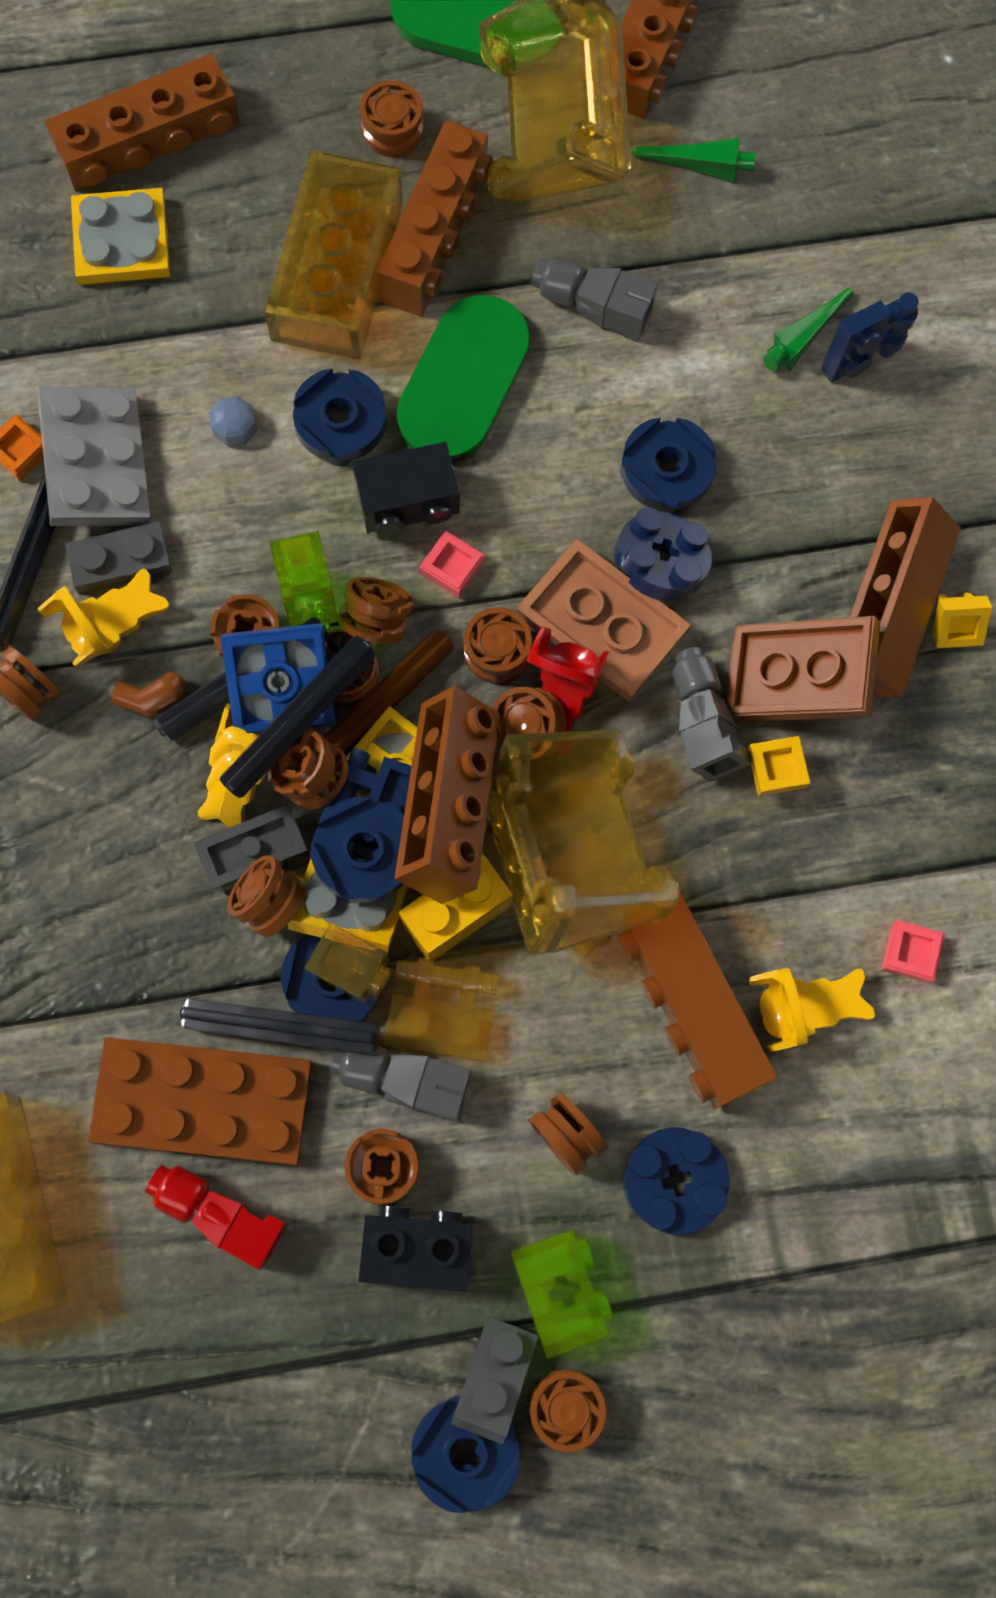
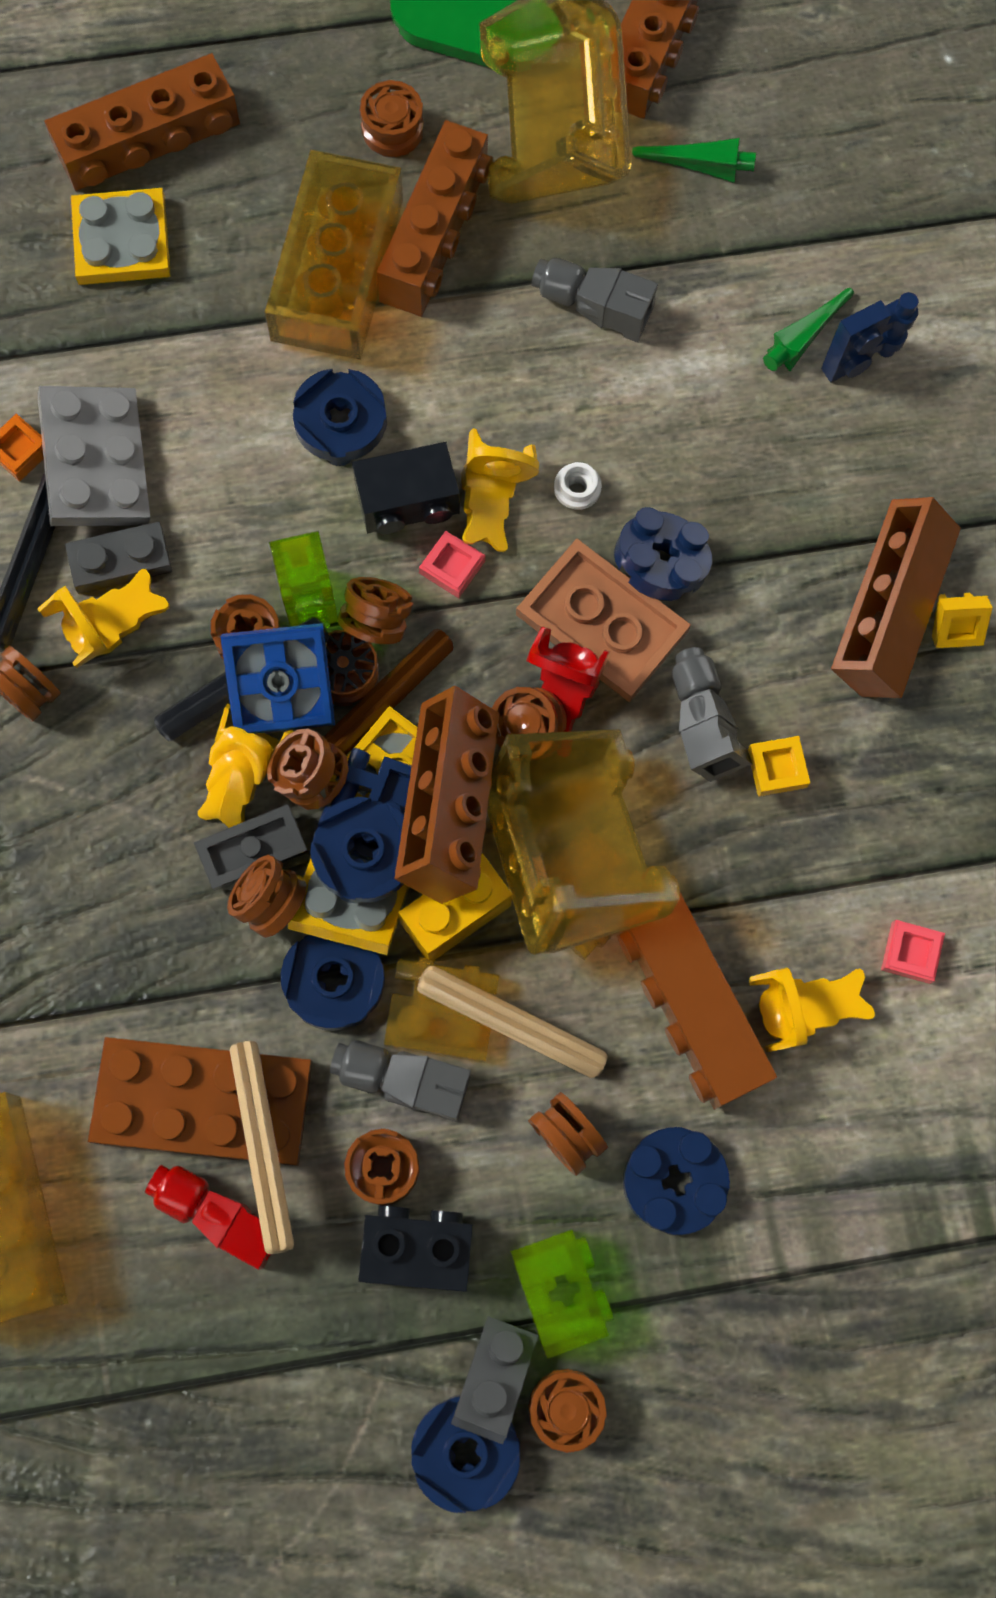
dark orange arm [111,672,186,718] -> none
black axle [180,998,381,1055] -> none
sand blue tile [209,396,257,447] -> none
black axle [219,636,376,798] -> none
clear yellow bracket [304,922,391,1004] -> none
green tile [397,295,529,462] -> none
dark orange wheel [464,607,532,684] -> none
dark blue plate [620,418,716,514] -> none
tile [726,616,881,722] -> none
none -> tan axle [230,1041,294,1254]
none -> tan axle [417,966,608,1078]
none -> yellow hair [461,428,540,552]
none -> white plate [554,462,602,510]

